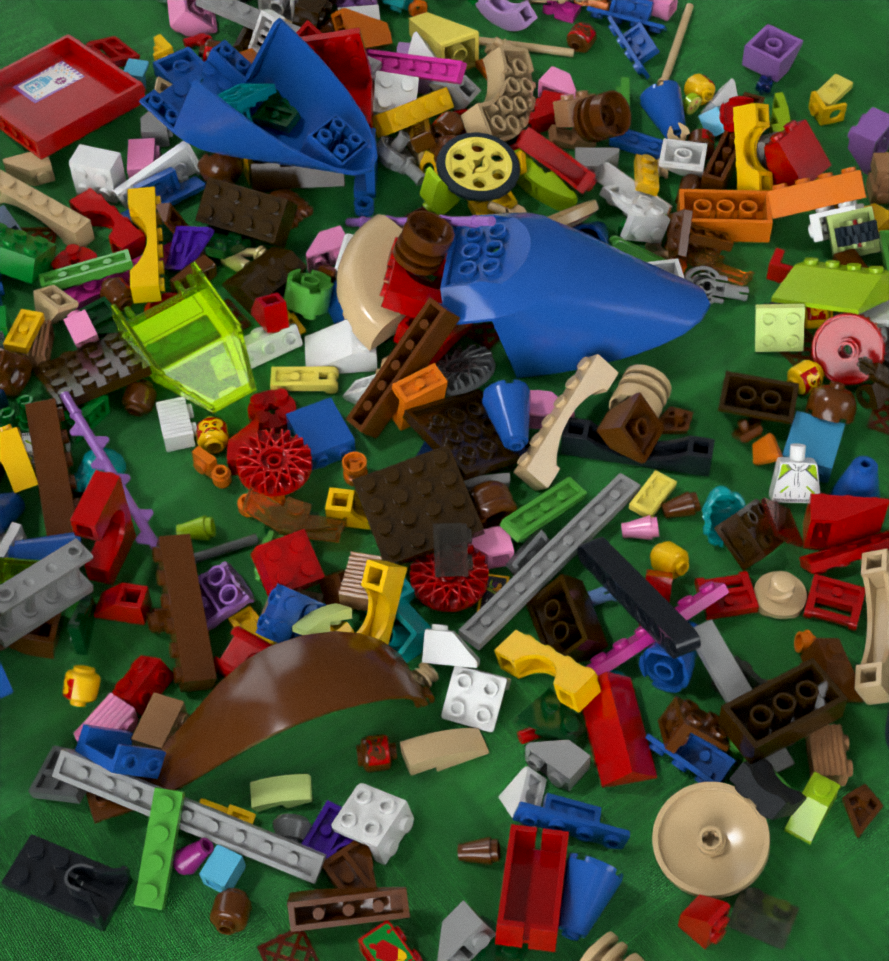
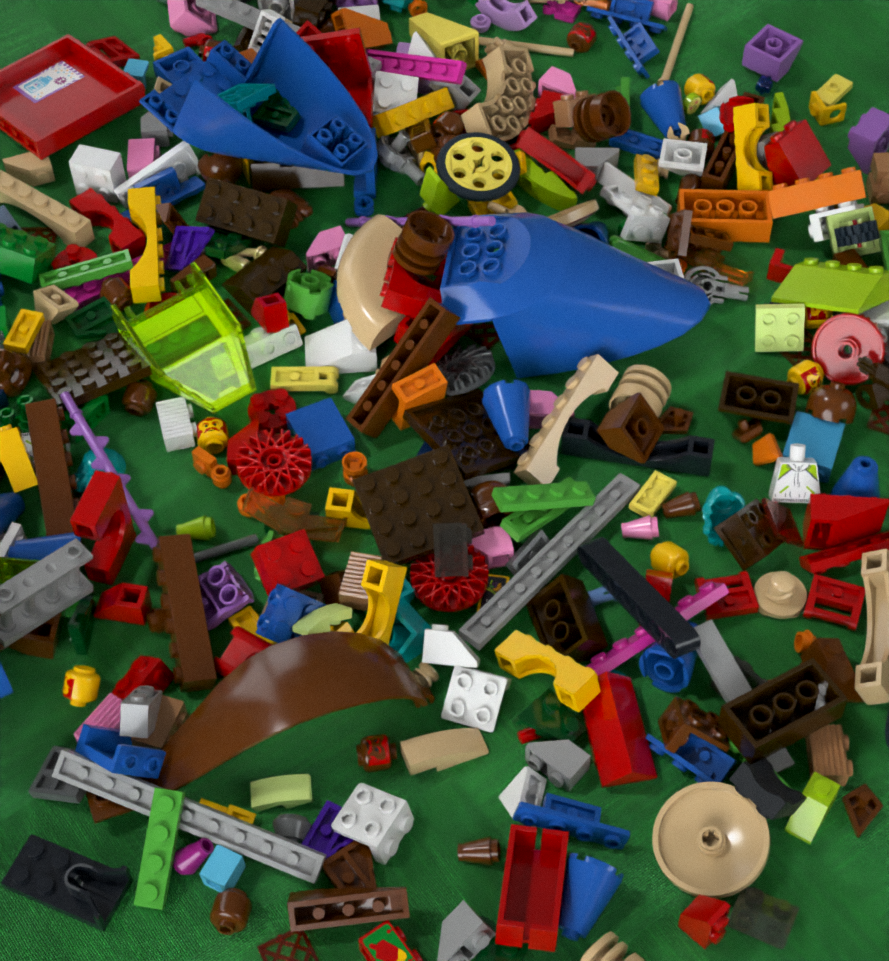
bright pink brick [63,309,99,349] -> none
none -> light grey slope [120,685,162,738]
none -> lavender plate [470,14,491,33]
none -> bright green plate [492,481,596,513]

